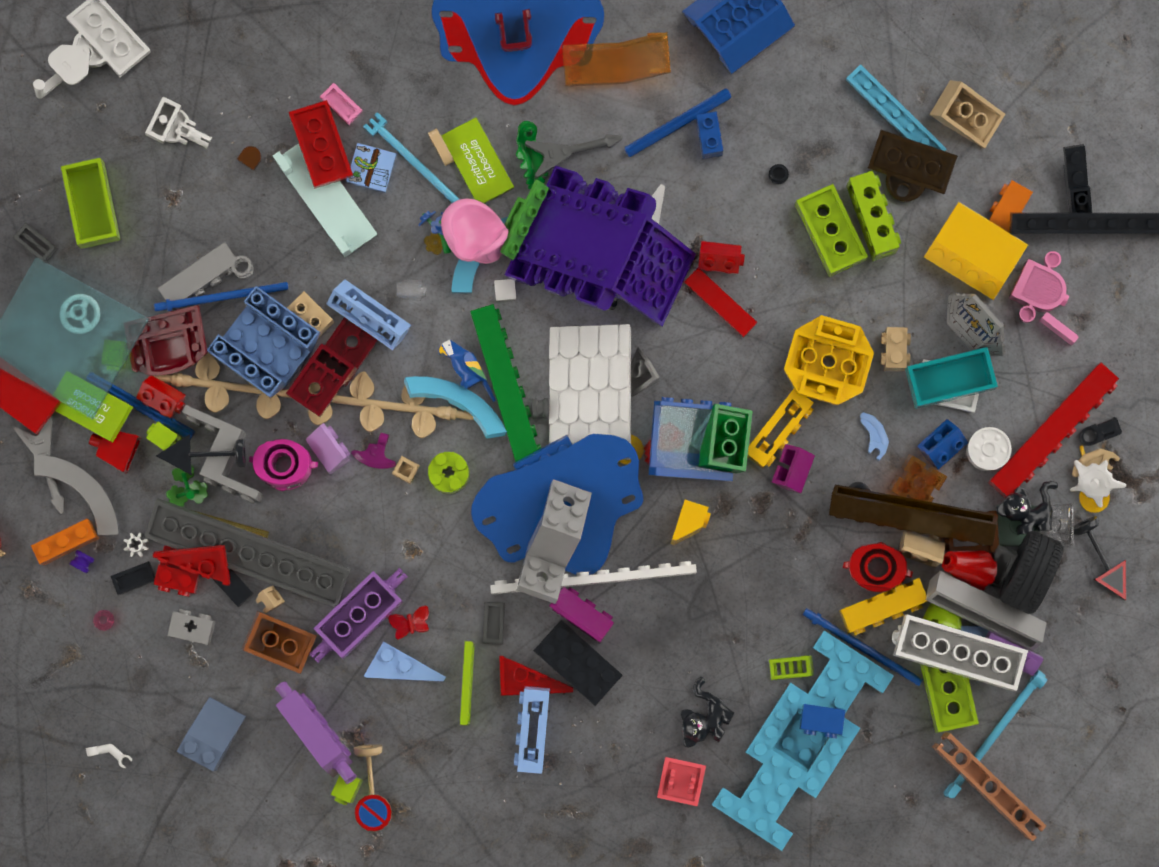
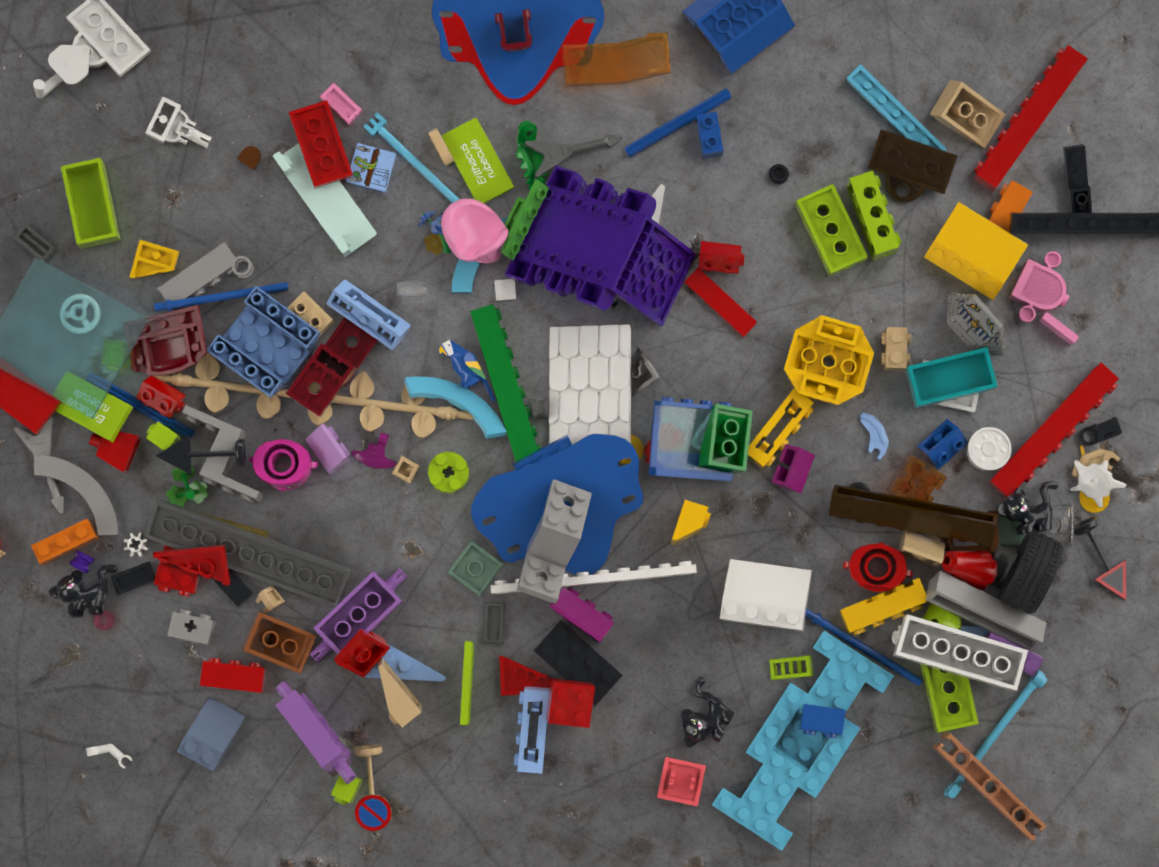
red piece [388,605,429,640] -> none
none -> black animal [48,564,117,618]
none -> yellow wing [129,240,180,278]
none -> red brick [200,658,267,693]
none -> red plate [334,629,390,678]
none -> tan slope [378,658,422,728]
none -> sand green tile [447,540,504,597]
none -> red brick [546,678,595,728]
none -> white slope [720,559,812,632]
none -> red brick [974,45,1088,192]

